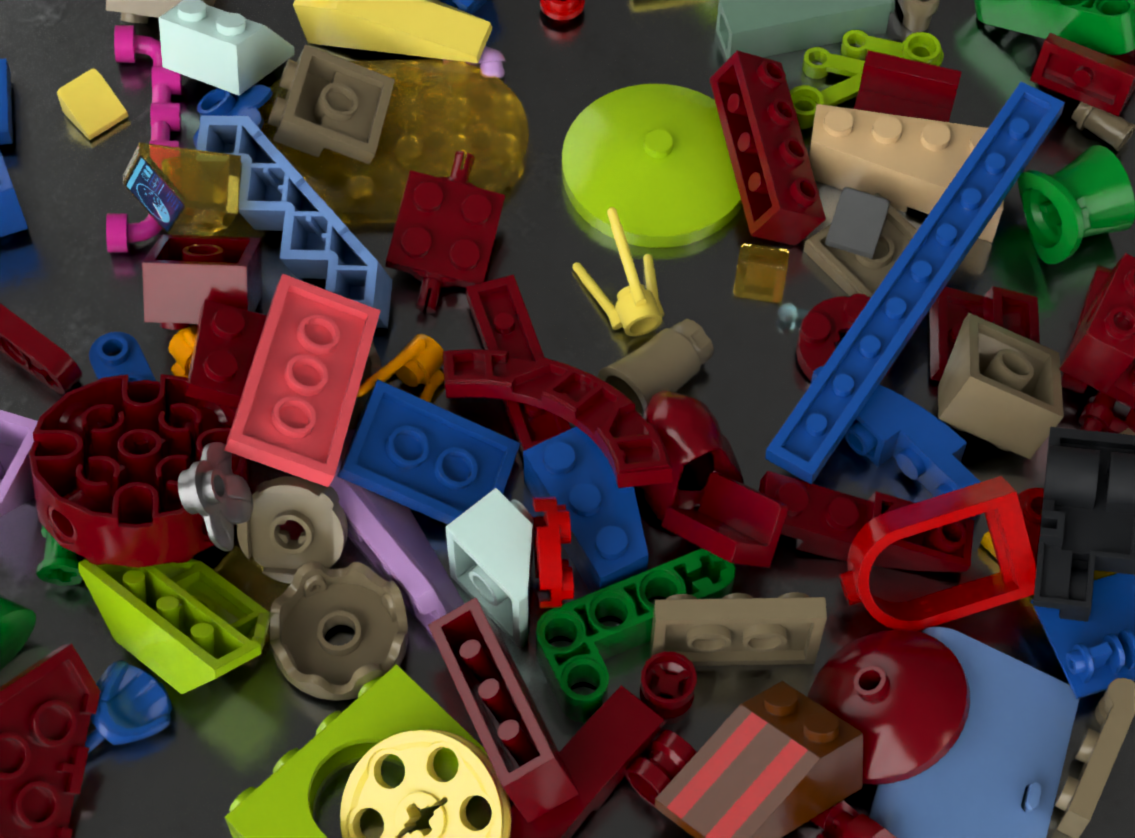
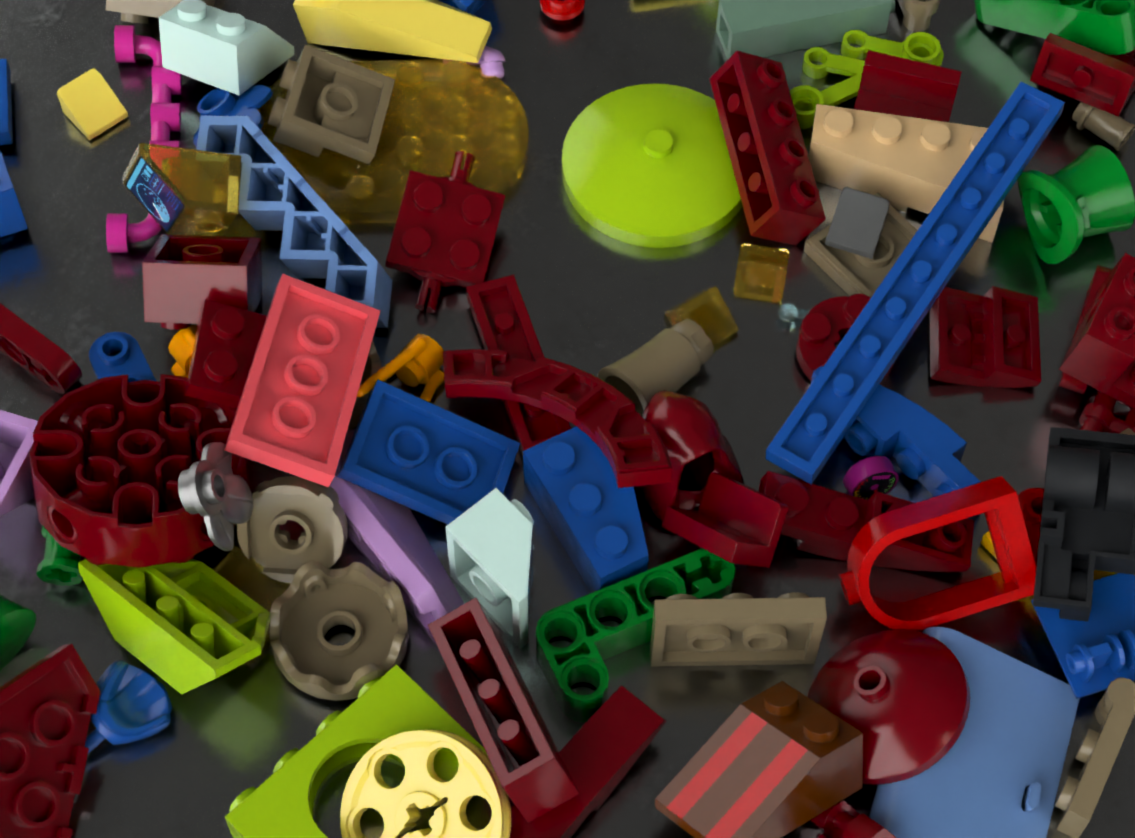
red plate [532,496,574,609] -> none
light yellow plant [572,207,665,337] -> none
dark red wheel [625,729,697,807] -> none
dark red wheel [639,651,697,725] -> none
dark tan slope [938,313,1064,459] -> none
none -> clear yellow slope [664,286,739,345]
none -> magenta tile [843,456,899,500]

